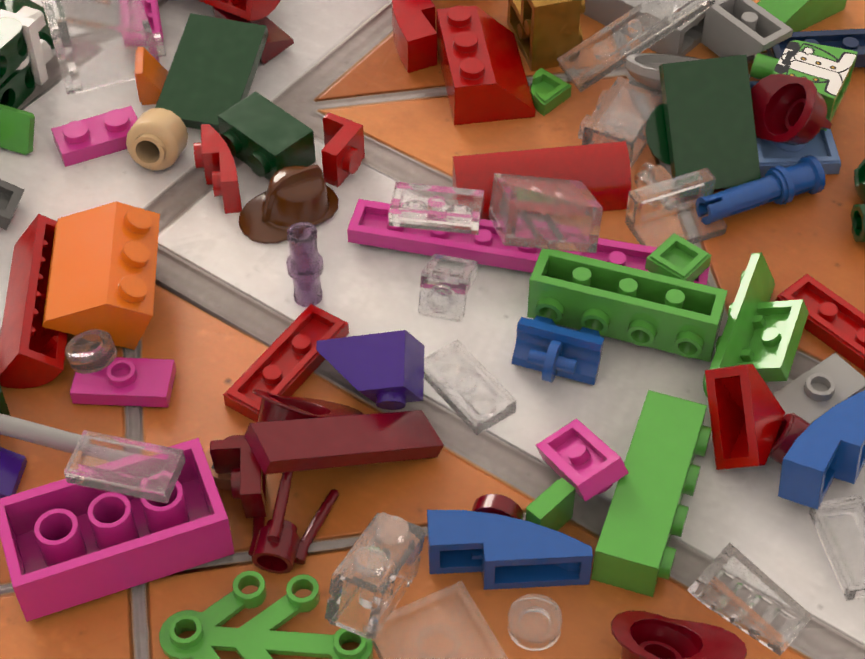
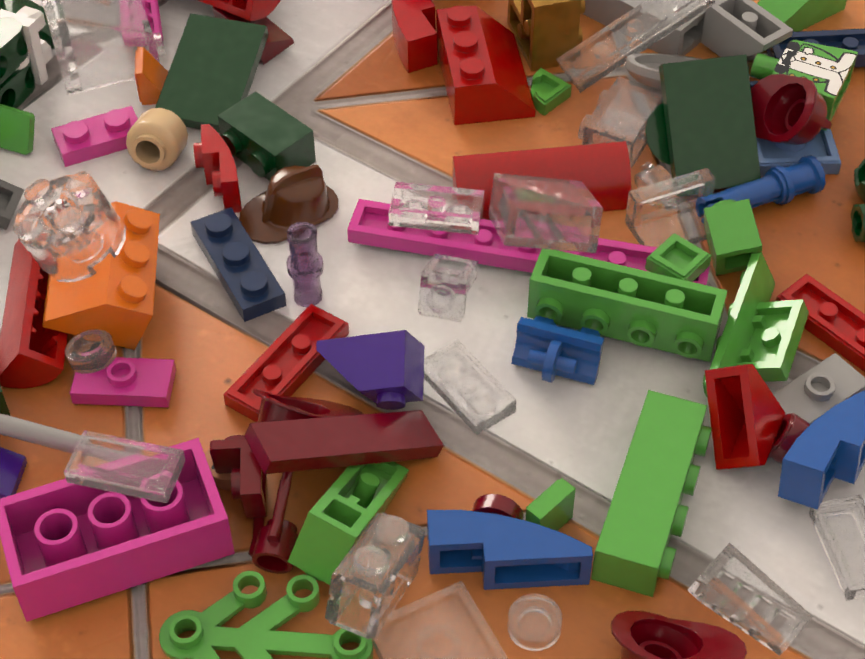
red bracket [321,112,365,187] -> none
dark pink plate [535,418,628,502] -> none
none -> clear brick [13,171,126,282]
none -> dark blue plate [190,207,286,322]
none -> bright green slope [287,462,409,587]
none -> bright green brick [704,199,762,276]

